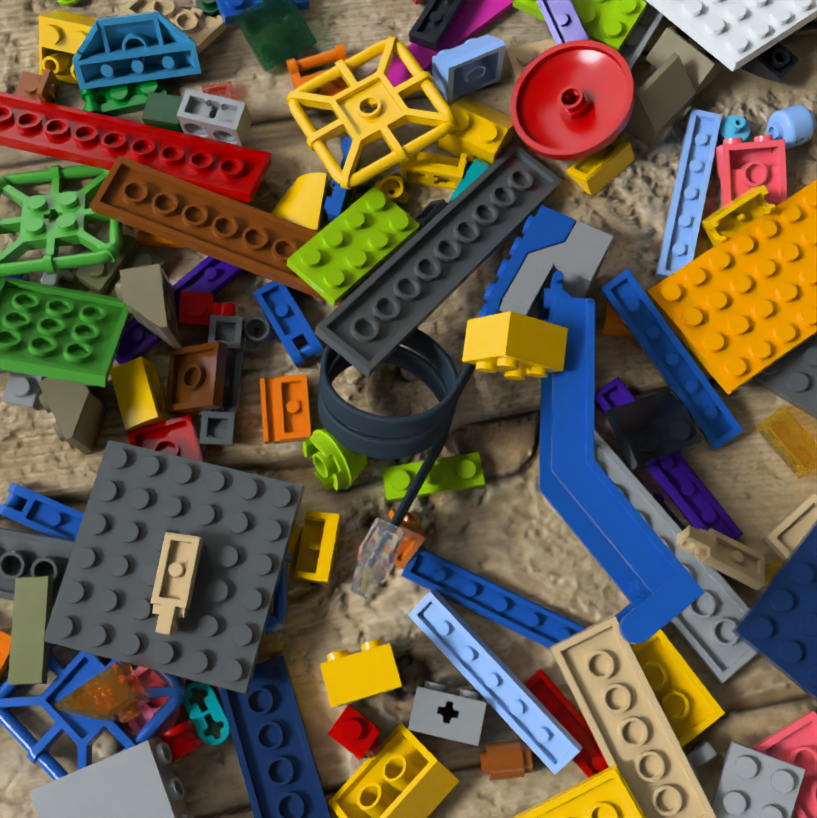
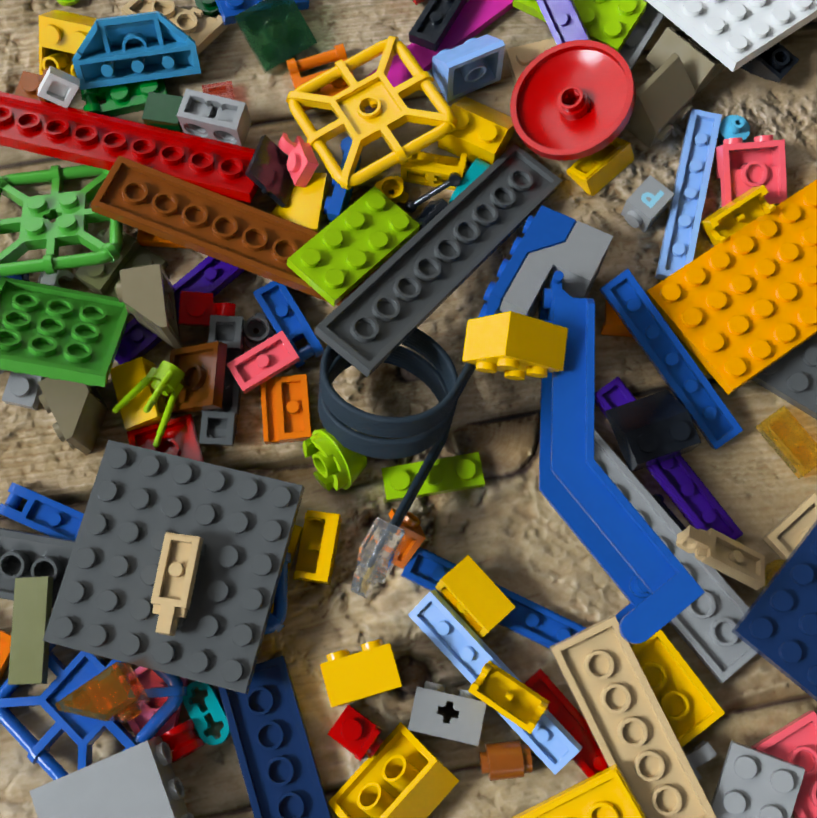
light blue head [767,105,816,149] -> none
none -> white plate [37,65,80,108]
none -> lime plant [112,361,185,448]
none -> coral plate [226,330,300,394]
none -> black piece [245,135,294,208]
none -> coral plate [278,133,319,188]
none -> black hinge [405,172,461,213]
none -> yellow hinge [435,555,515,639]
none -> yellow hinge [468,661,550,734]
none -> light grey brick [621,175,675,233]

